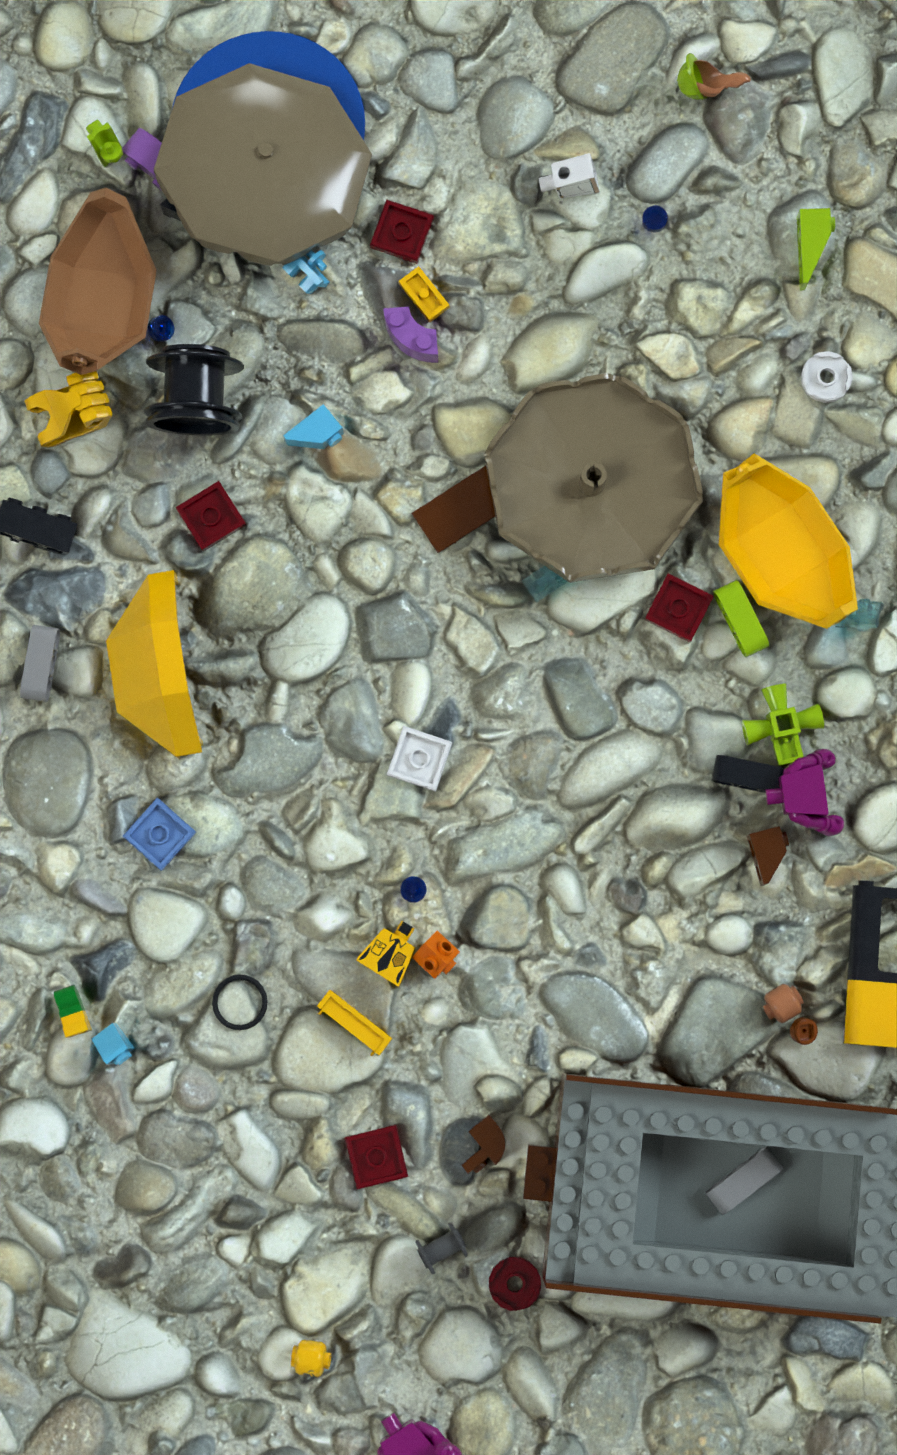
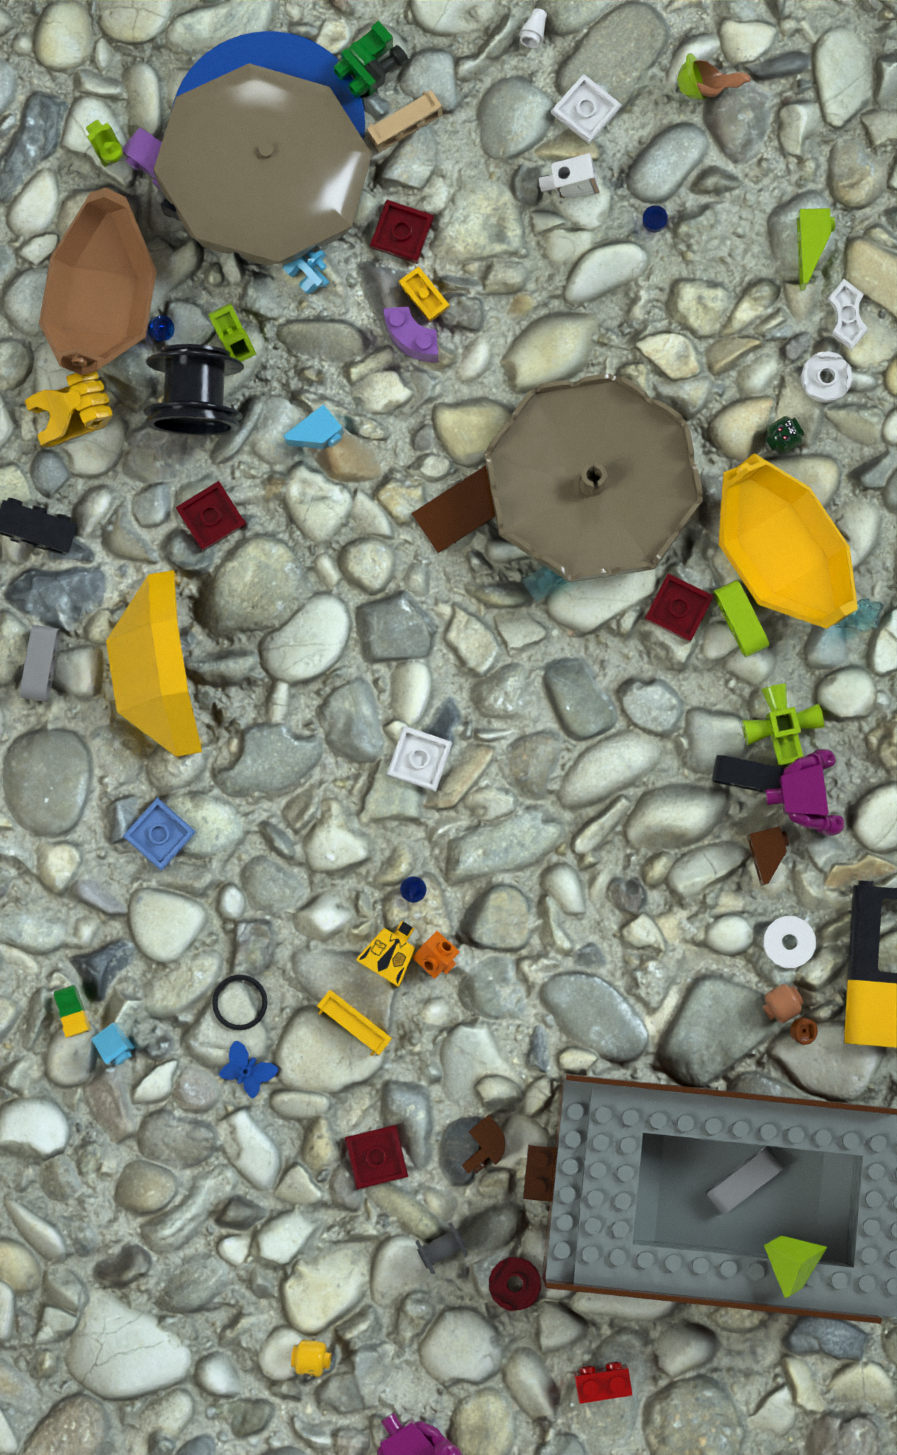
none -> lime brick [208,303,257,362]
none -> blue piece [219,1041,278,1098]
none -> green hips [333,20,409,98]
none -> tan container [367,90,442,154]
none -> white cone [519,8,547,48]
none -> white tile [551,74,622,144]
none -> red brick [574,1361,633,1404]
none -> white tile [763,916,816,968]
none -> lime slope [764,1235,827,1298]
none -> dark green head [765,416,805,454]
none -> white tile [827,279,868,350]

